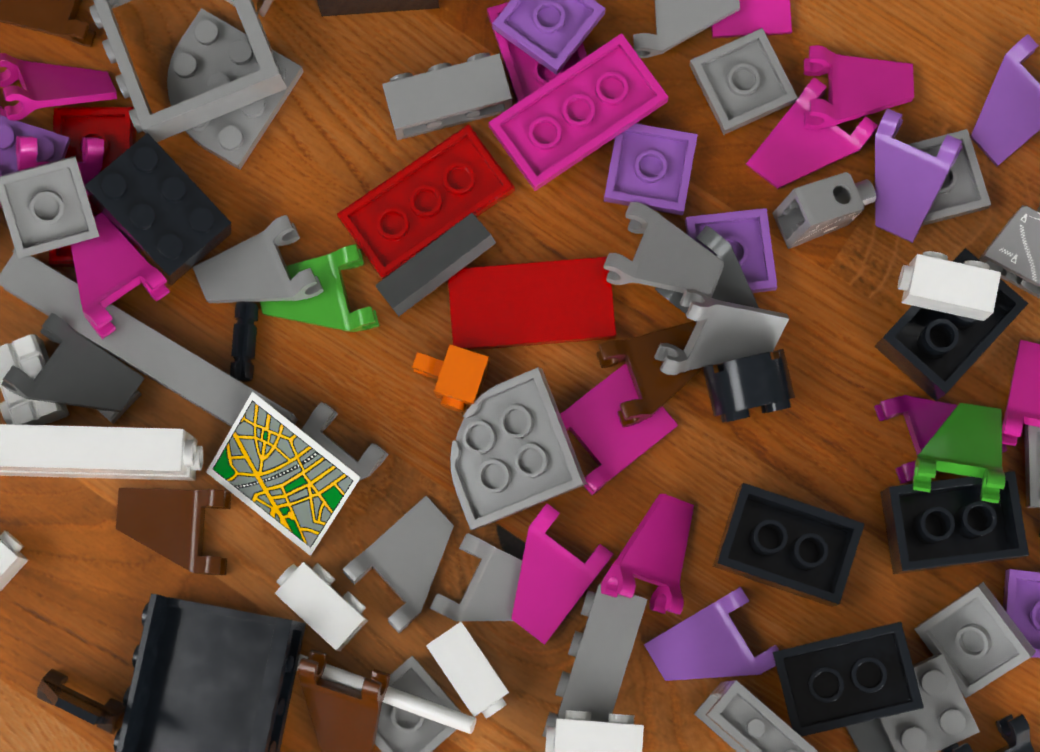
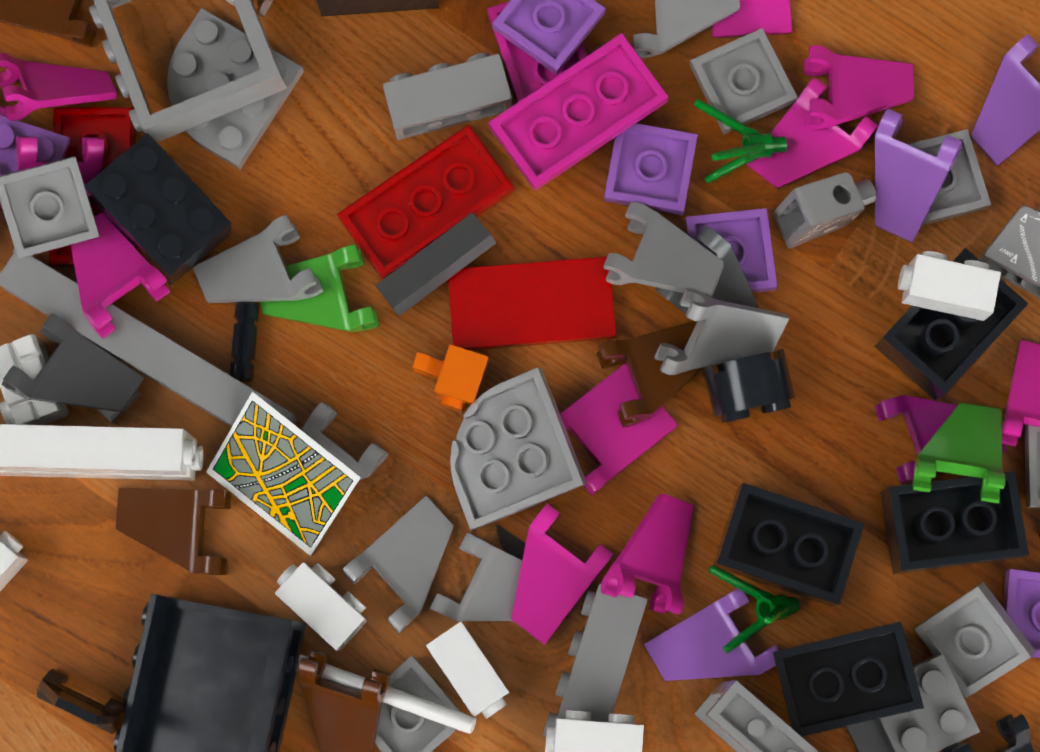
none -> green plant [694,99,787,183]
none -> green plant [709,565,800,653]

